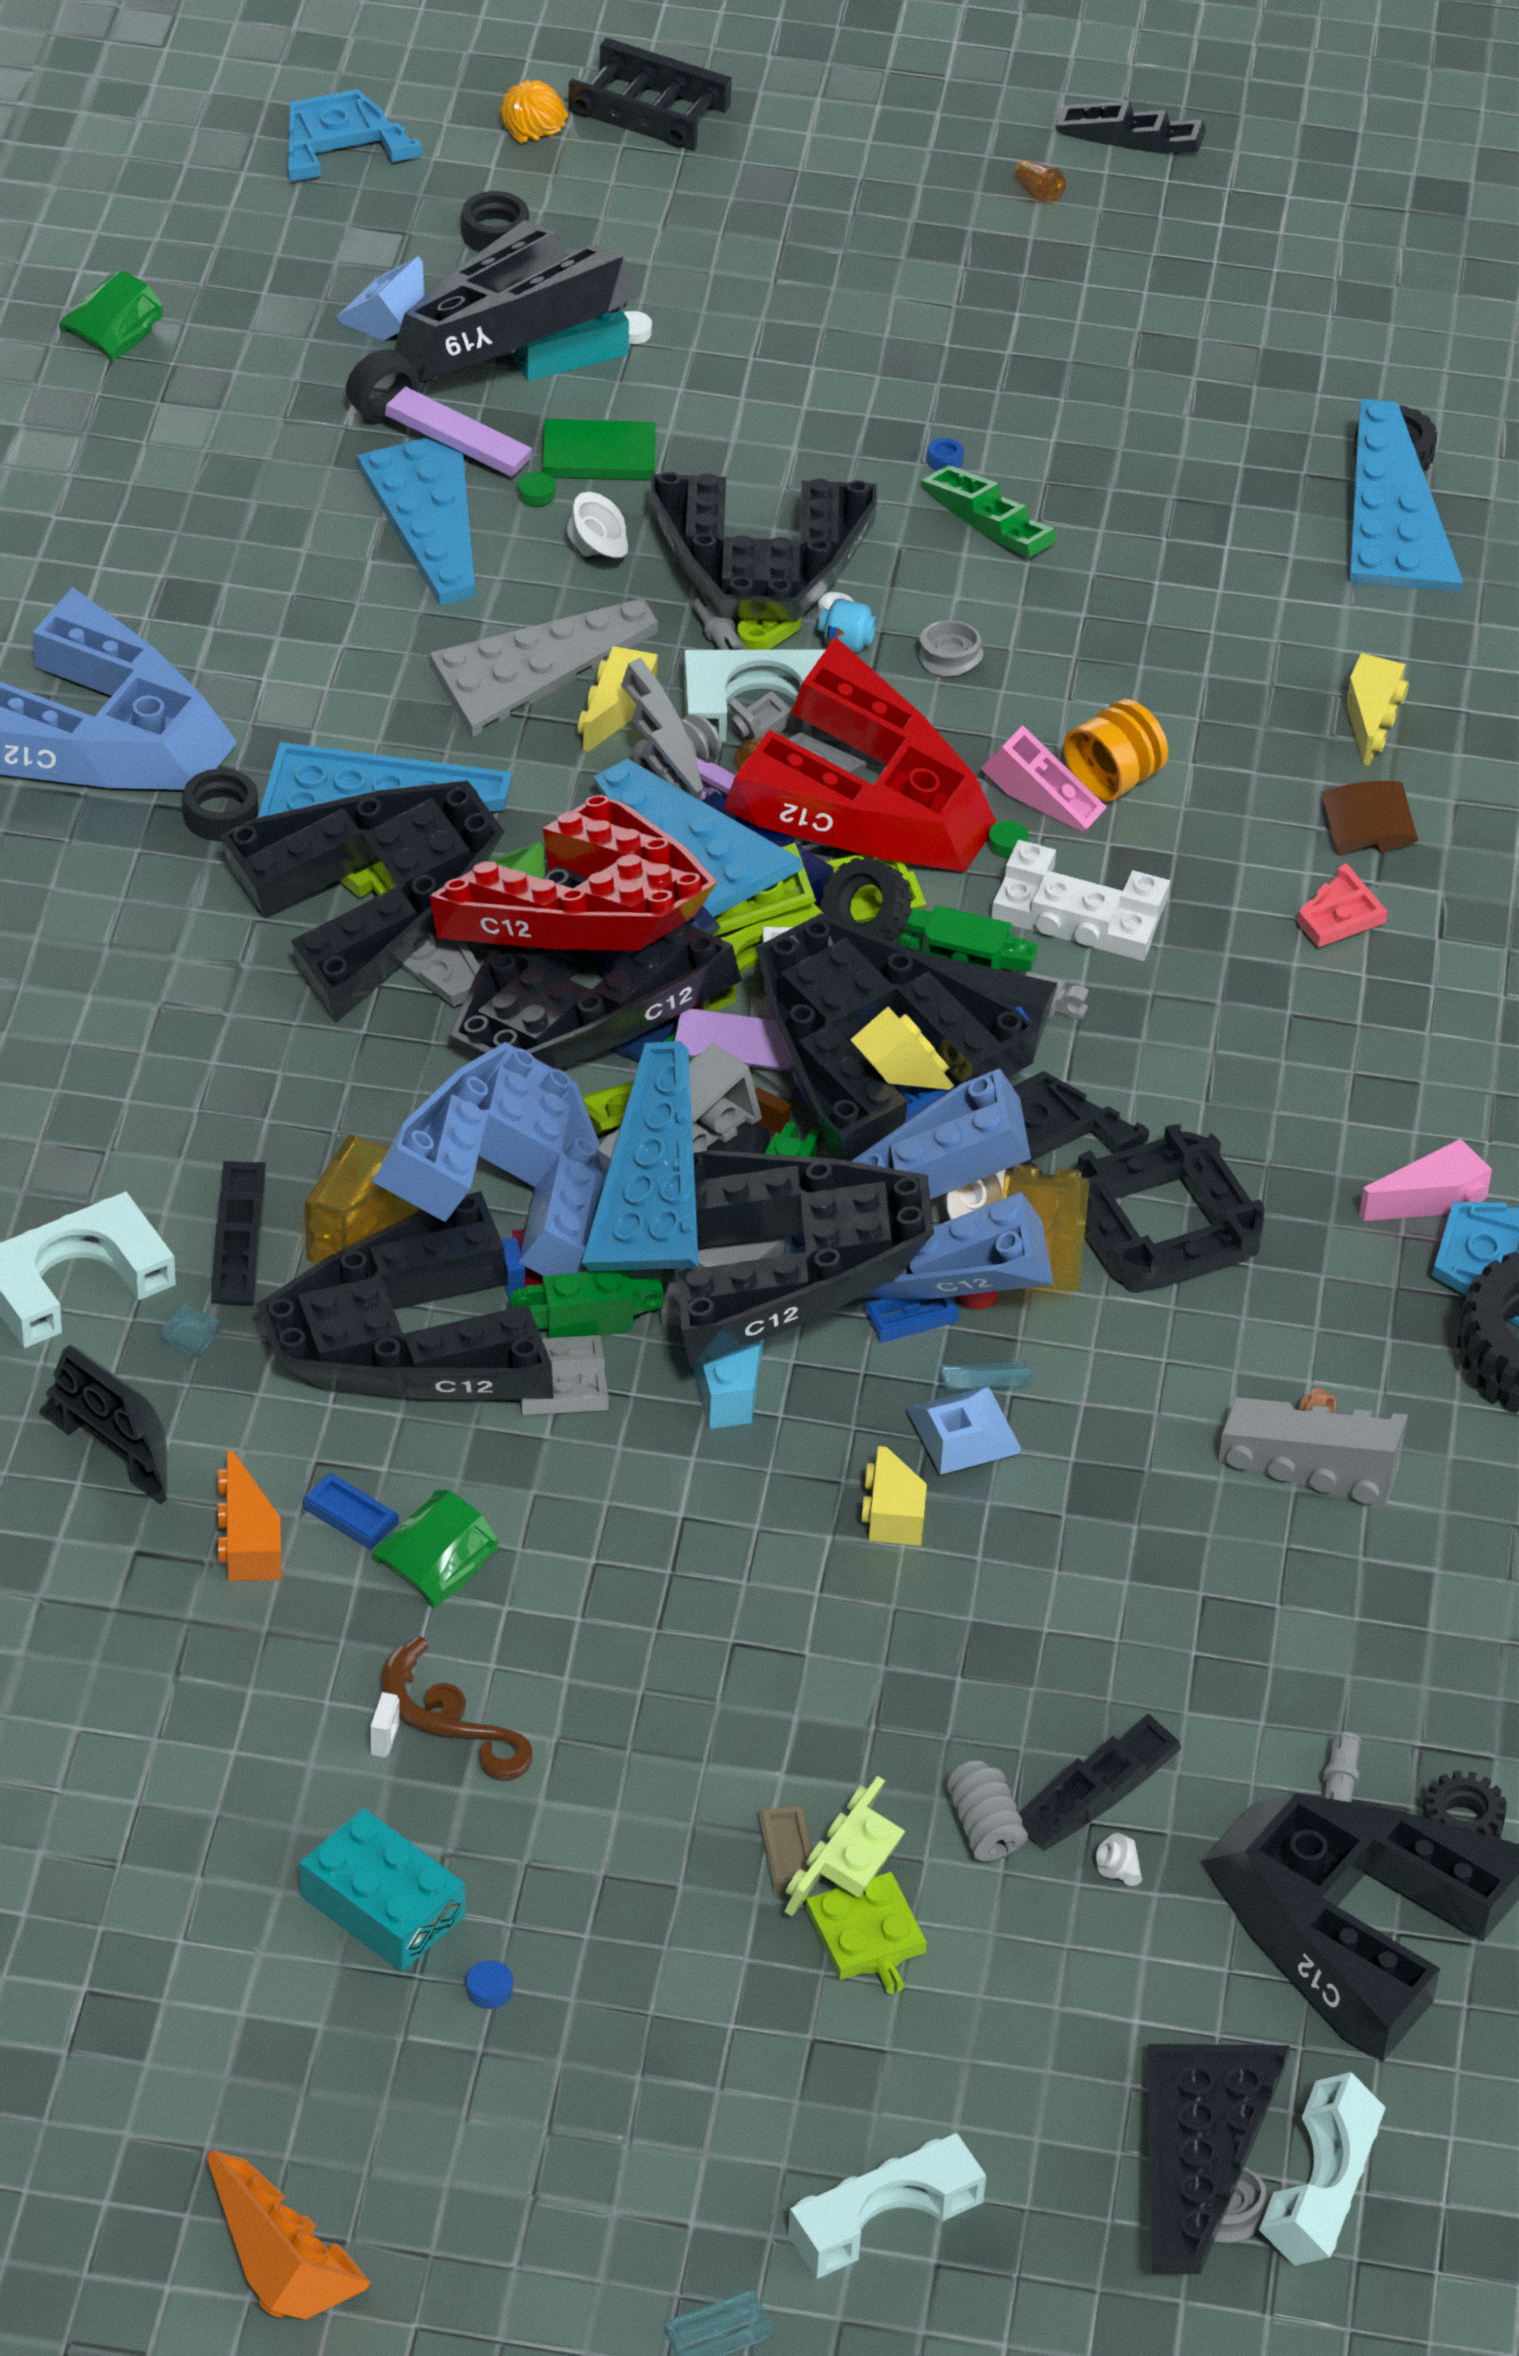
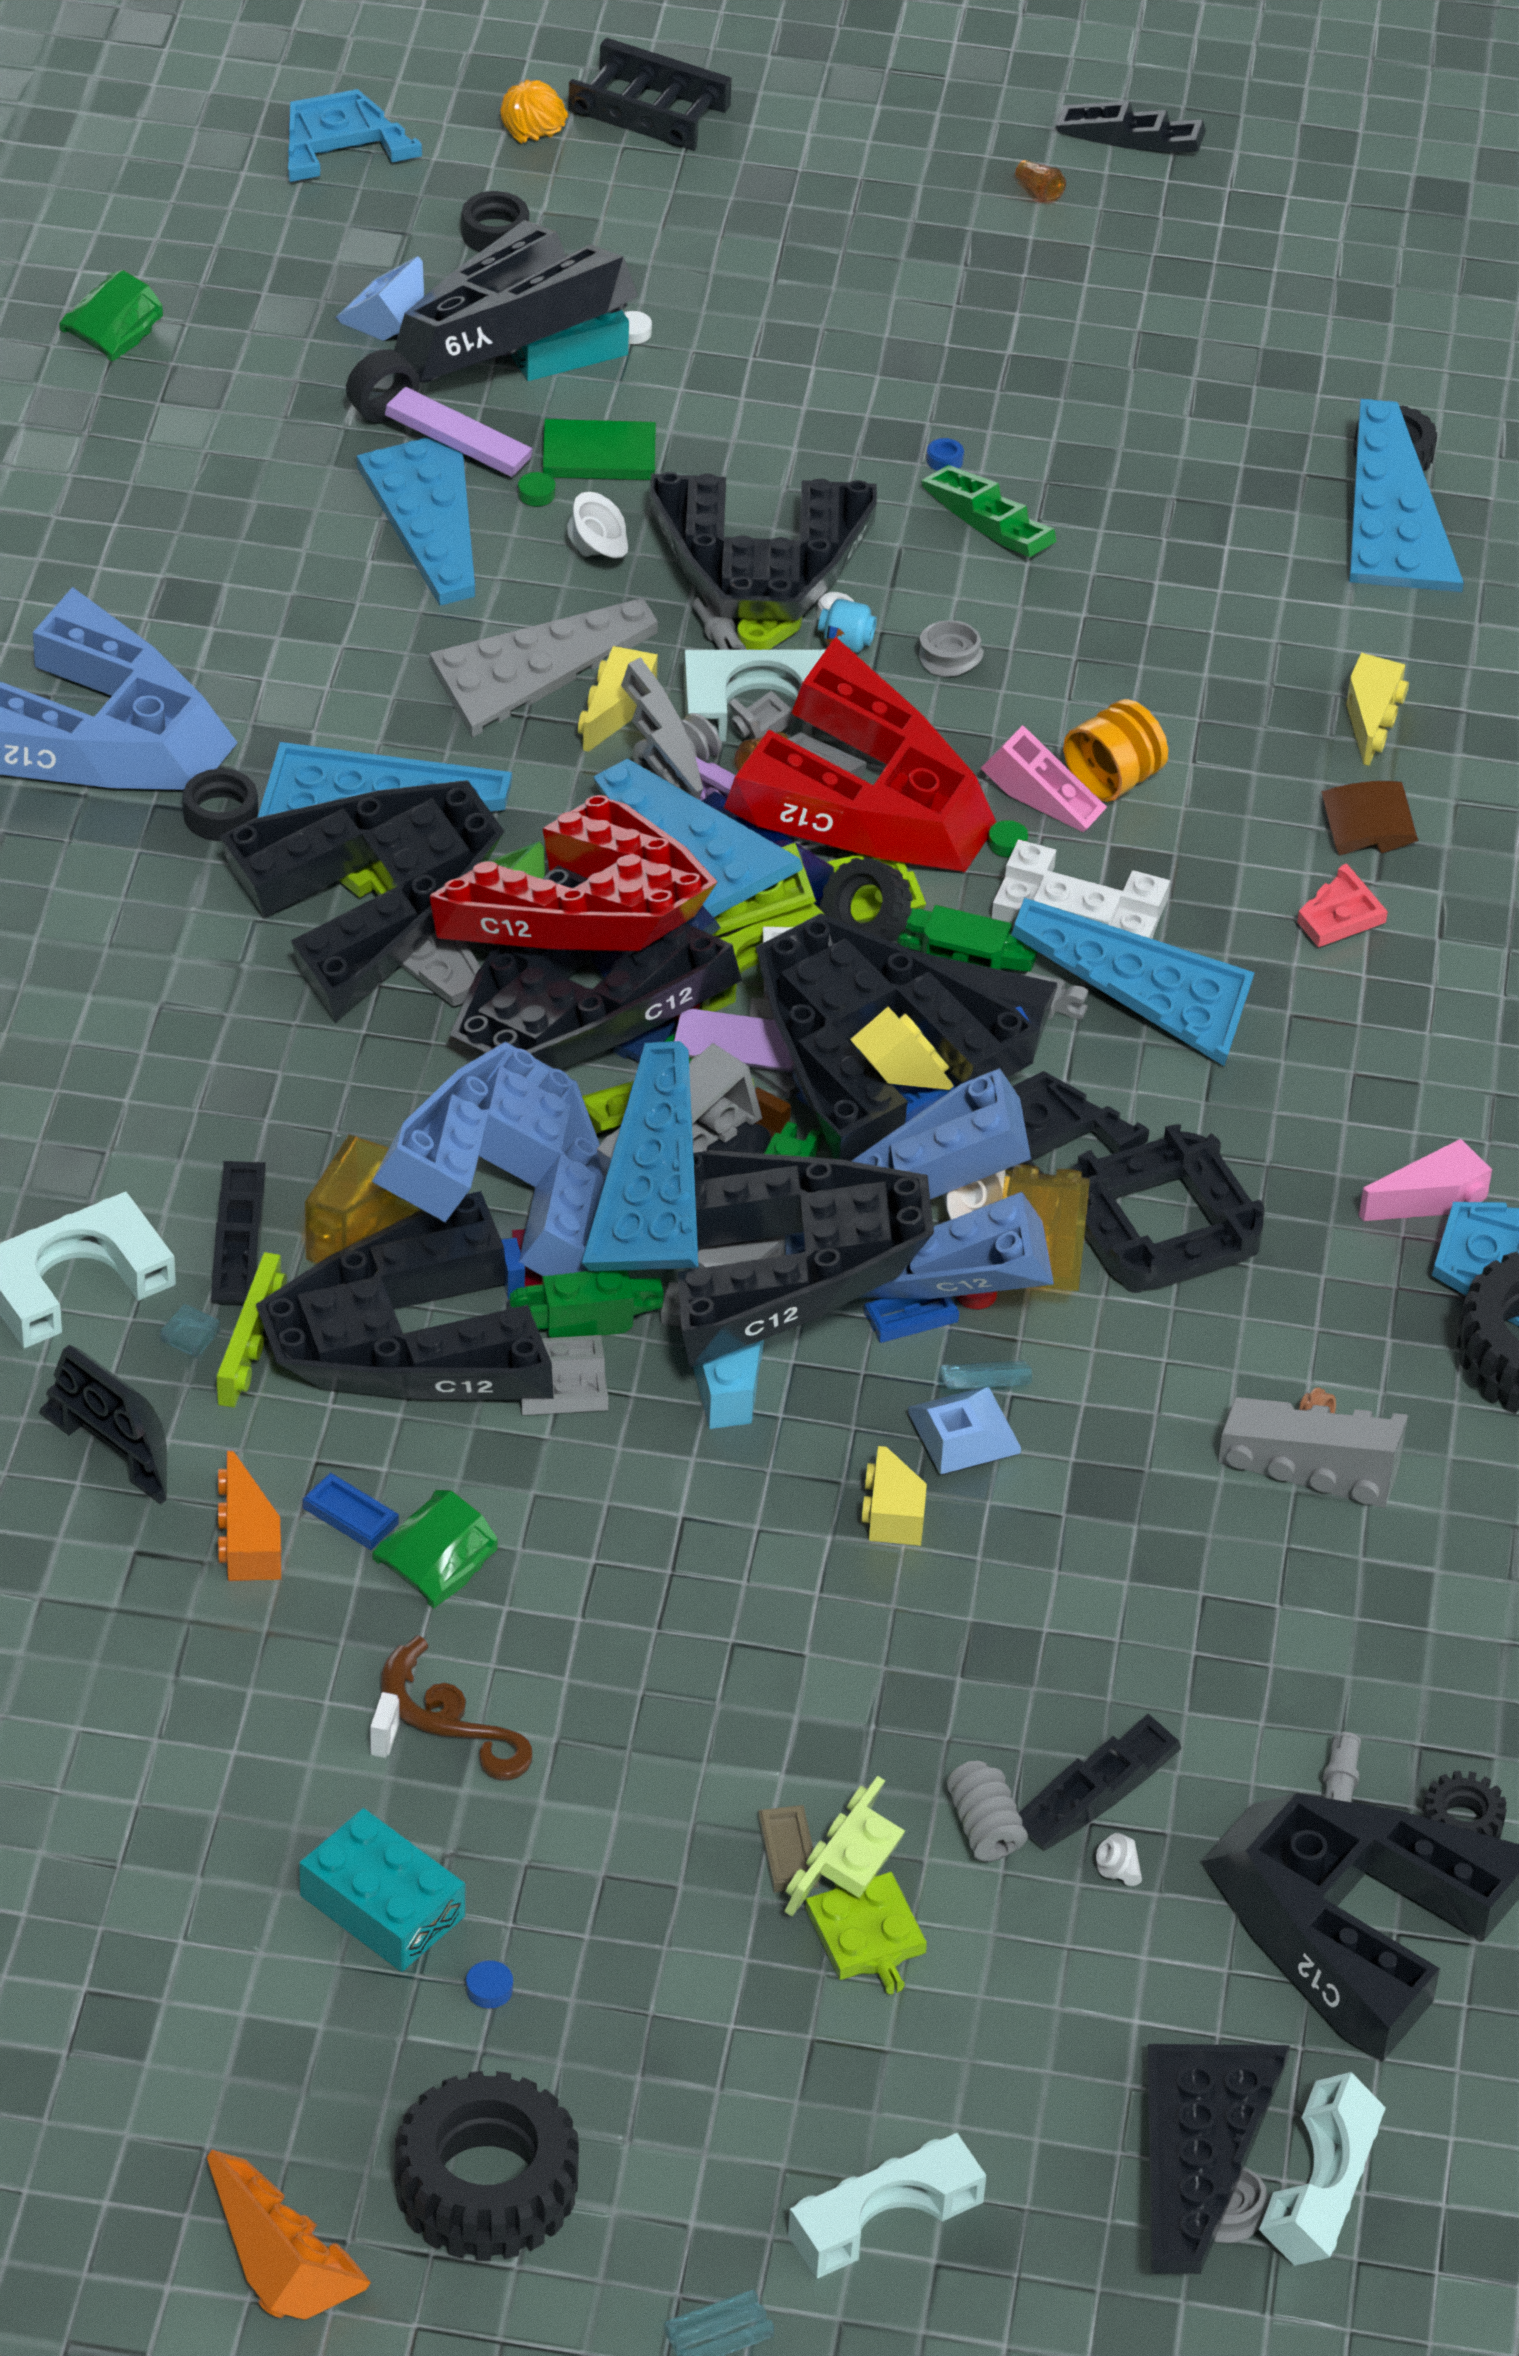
none -> lime plate [217,1252,287,1408]
none -> black tyre [395,2071,579,2261]
none -> dark azure wing [1012,897,1255,1066]

